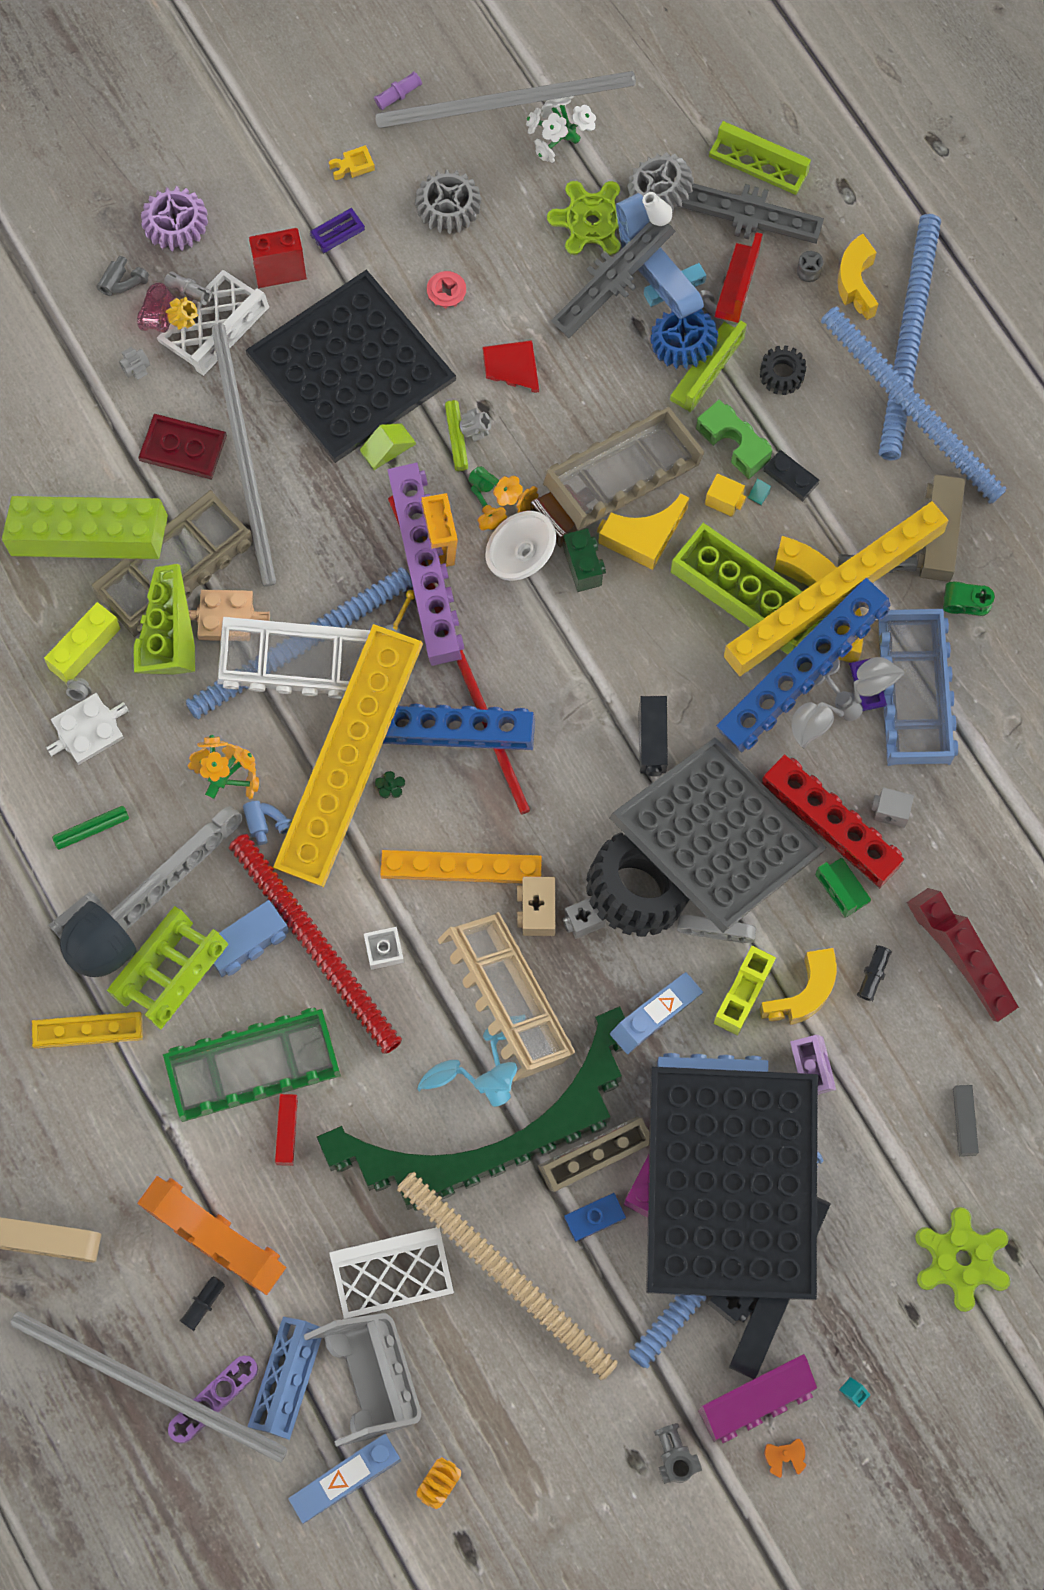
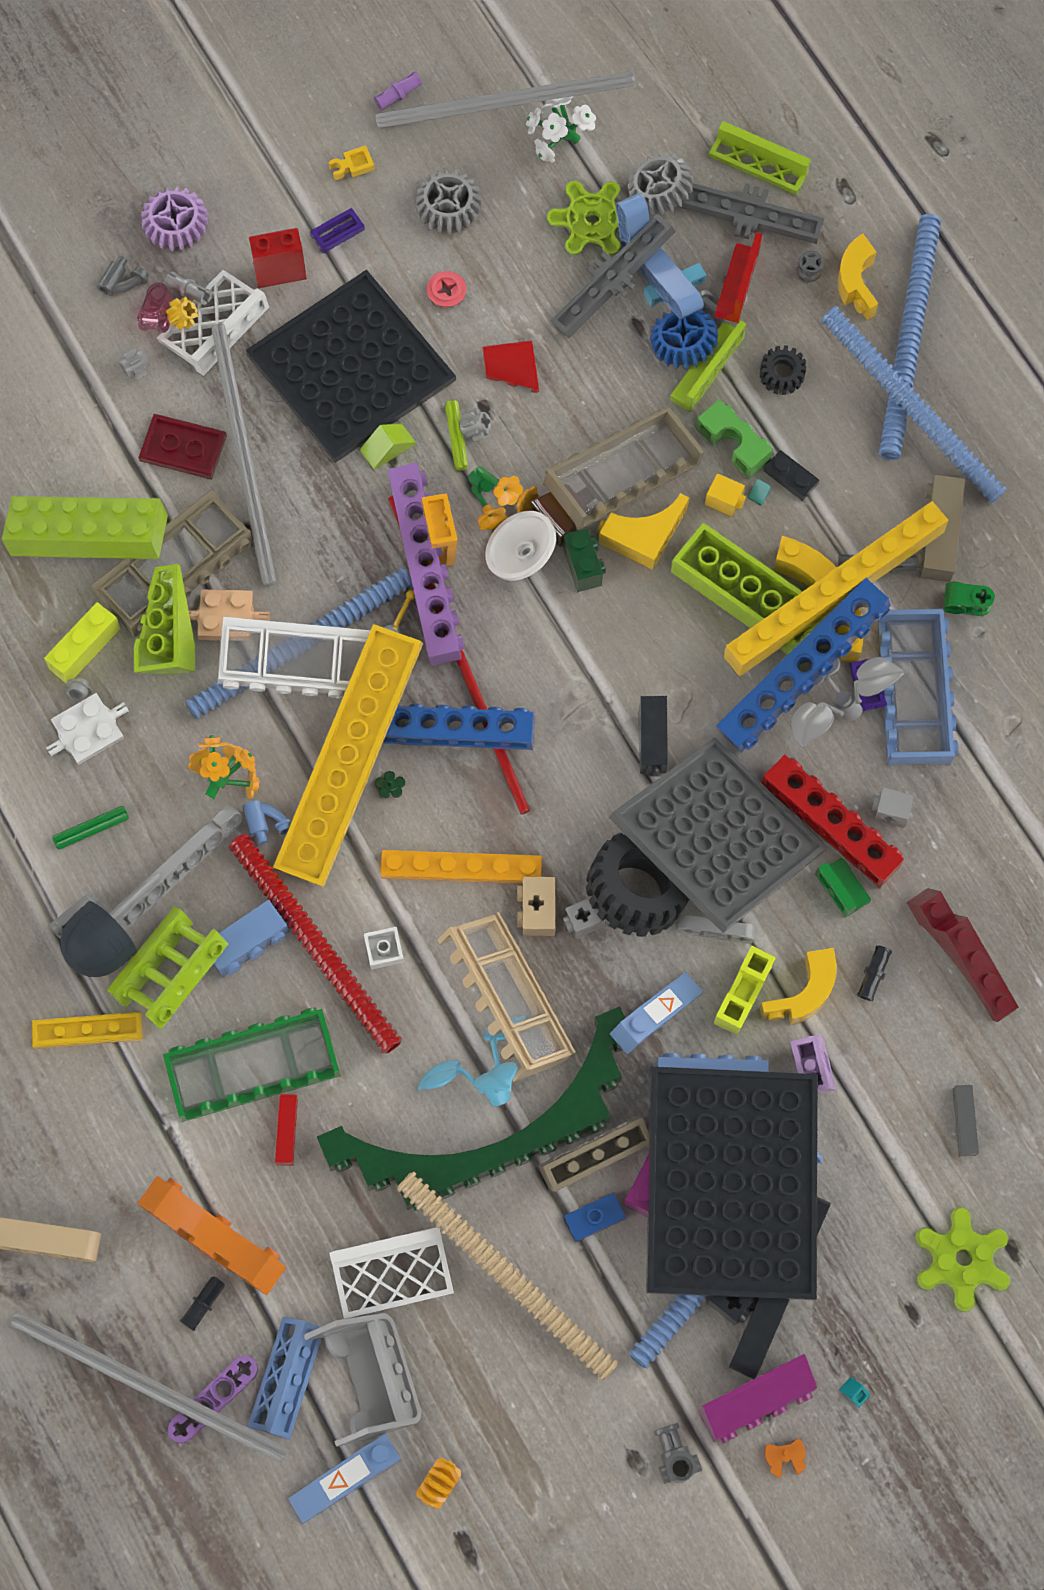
white cone [642,192,672,226] -> none

